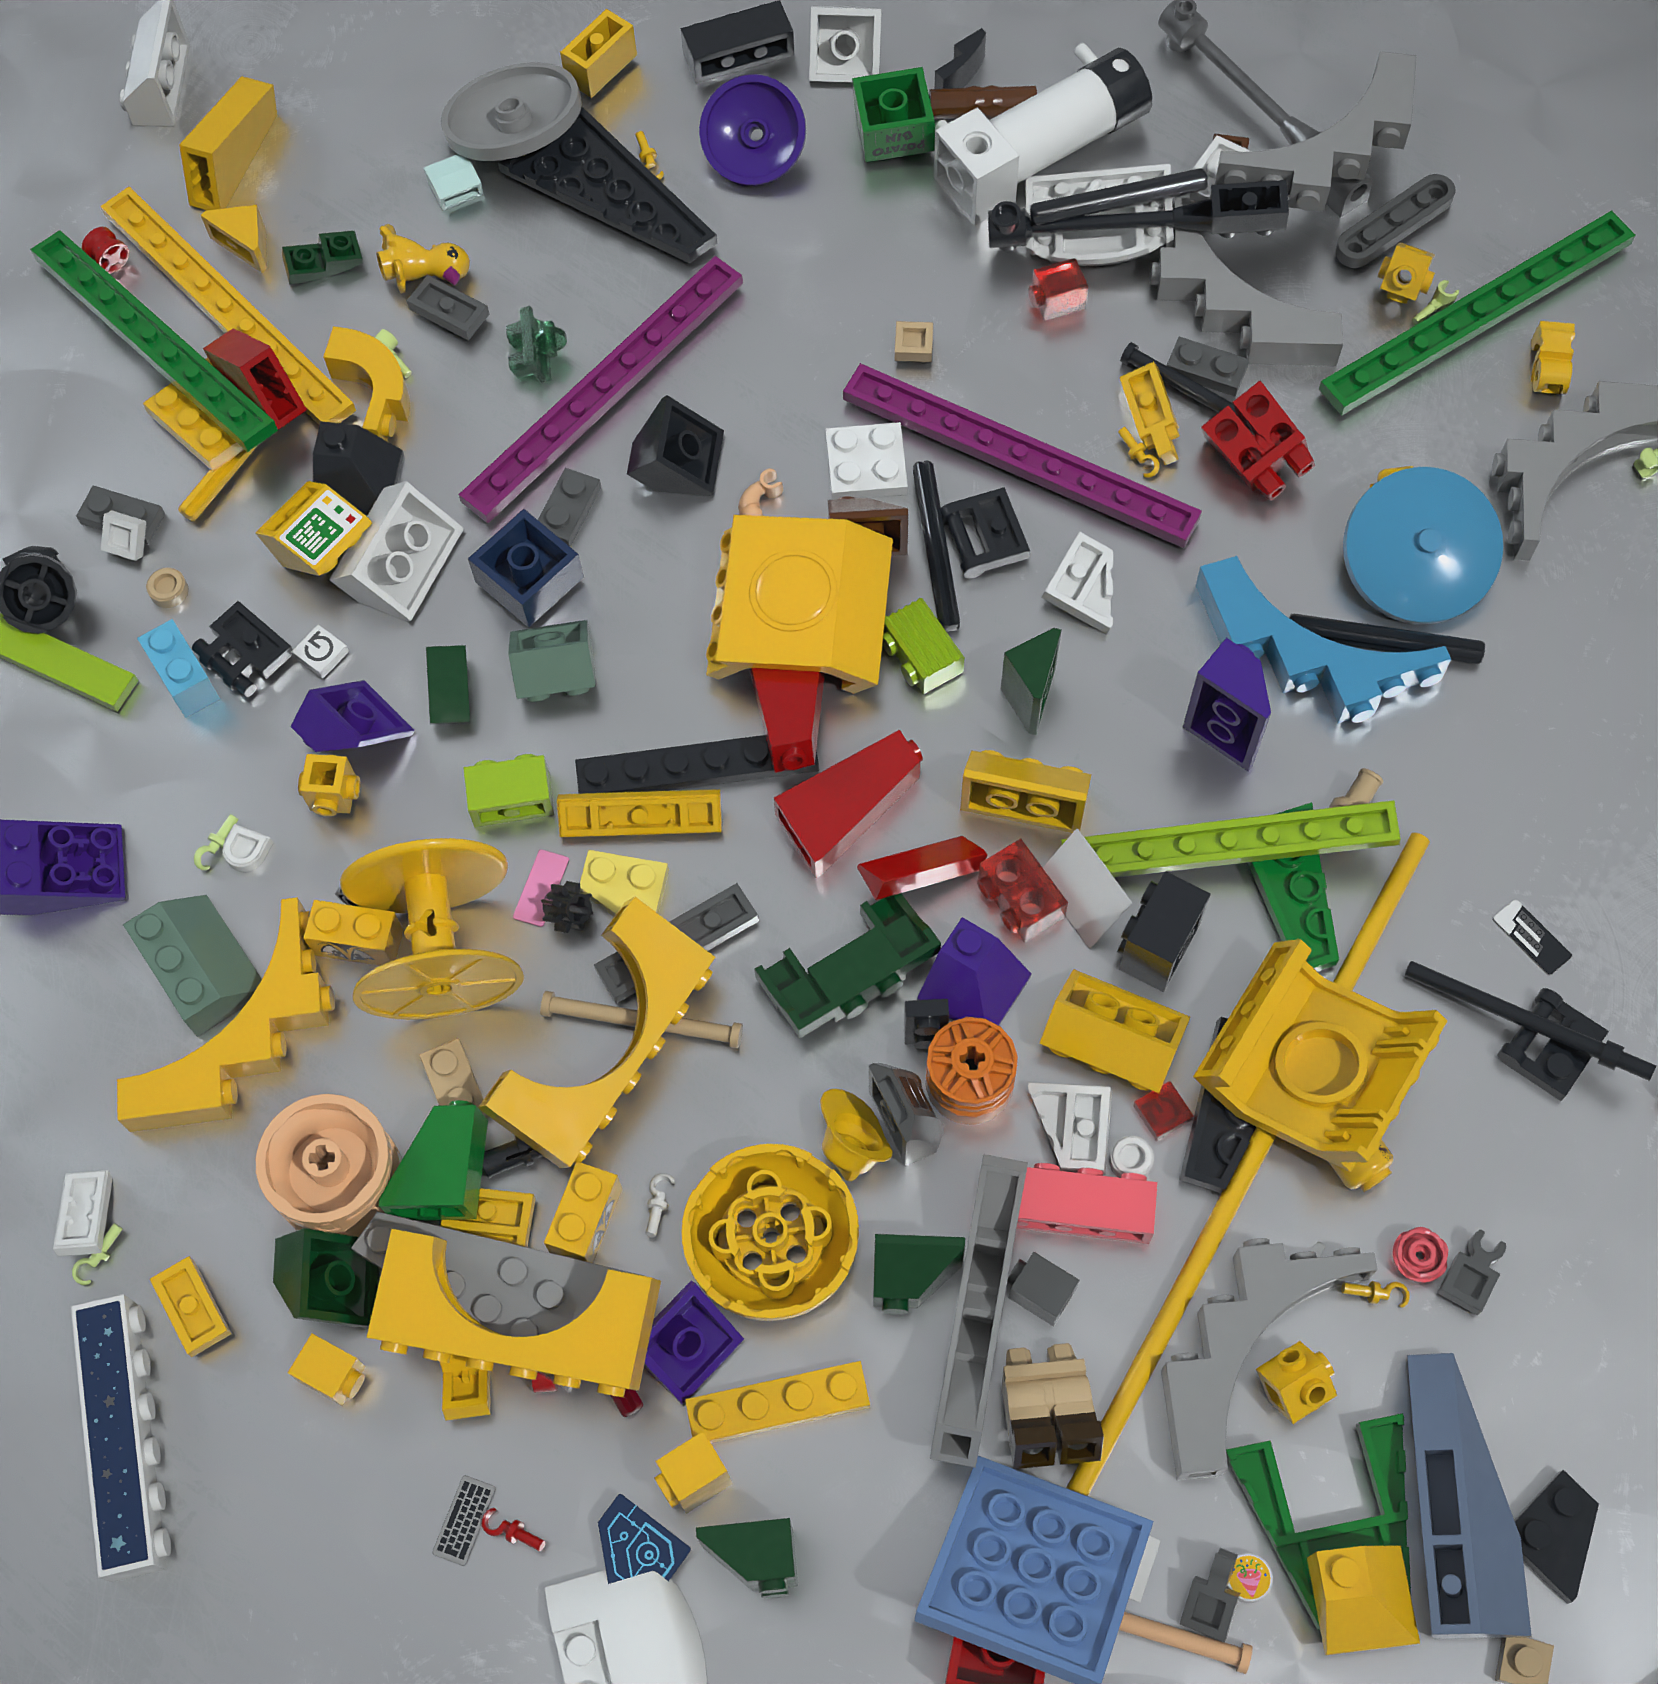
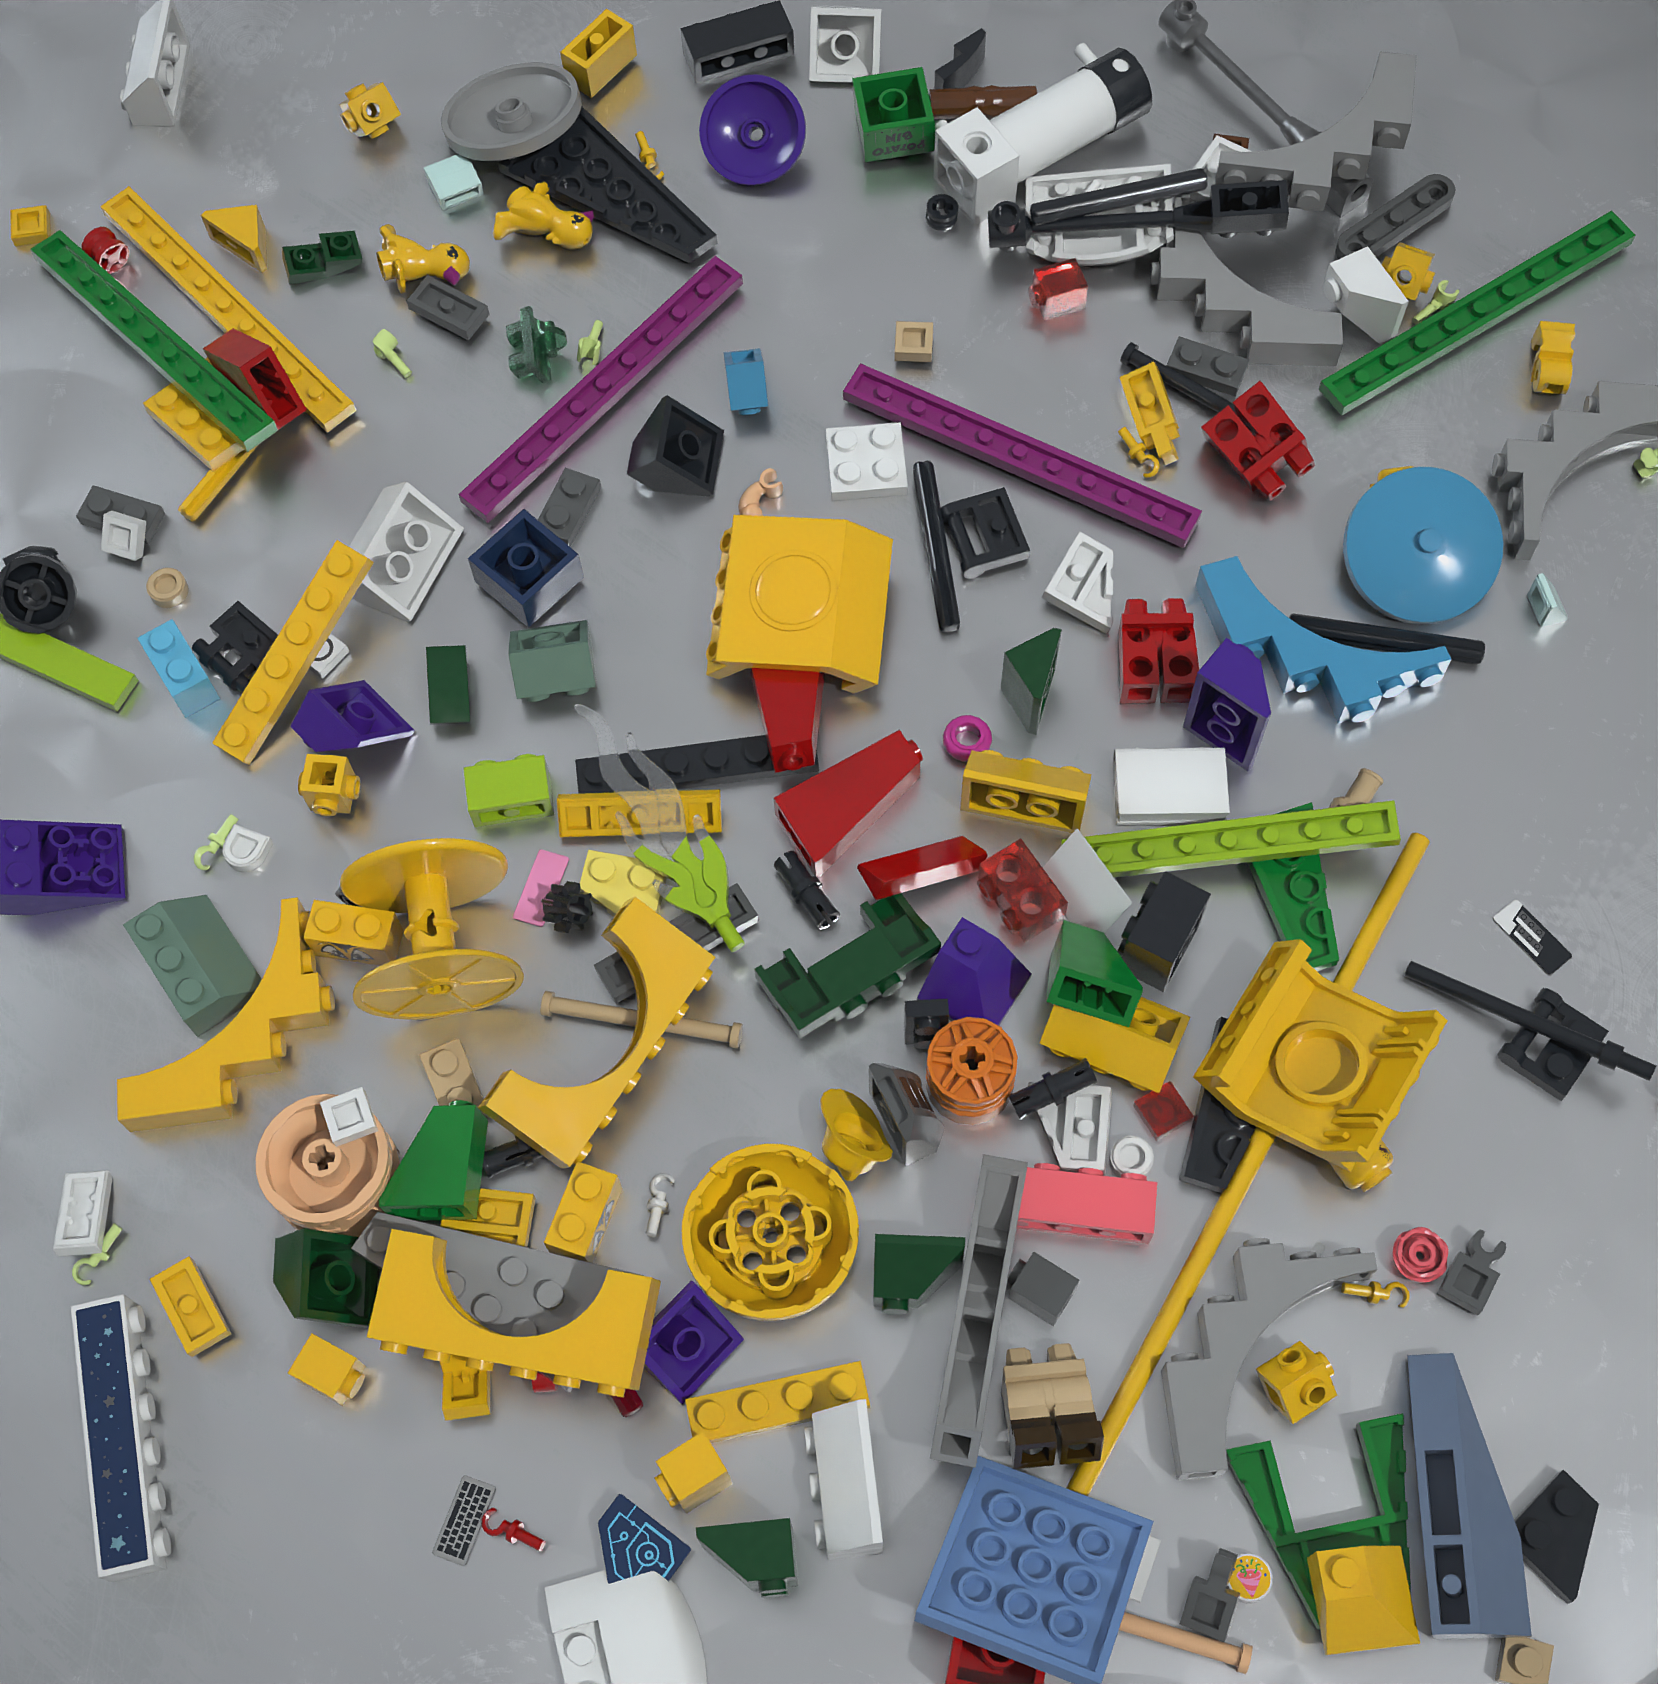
yellow slope [179,76,277,210] -> none
slope [255,481,372,576] -> none
black slope [313,421,404,516] -> none
yellow arch [323,326,410,441] -> none
reddish brown slope [828,496,908,556] -> none
lime brick [882,598,965,694] -> none
none -> yellow tile [10,205,51,246]
none -> yellow plate [212,540,374,765]
none -> white tile [320,1087,378,1147]
none -> yellow brick [339,82,401,139]
none -> yellow animal [493,181,594,250]
none -> piece [574,704,745,952]
none -> yellowish green hand [577,320,603,365]
none -> dark azure slope [723,348,768,415]
none -> black pin [774,851,840,930]
none -> white slope [804,1399,883,1560]
none -> black bush [926,194,959,231]
none -> dark pink piece [943,715,992,762]
none -> black pin [1008,1058,1098,1120]
none -> green slope [1046,920,1143,1027]
none -> white piece [1113,746,1230,826]
none -> red hips [1118,598,1199,704]
none -> white slope [1322,246,1409,345]
none -> light aqua slope [1527,573,1568,627]

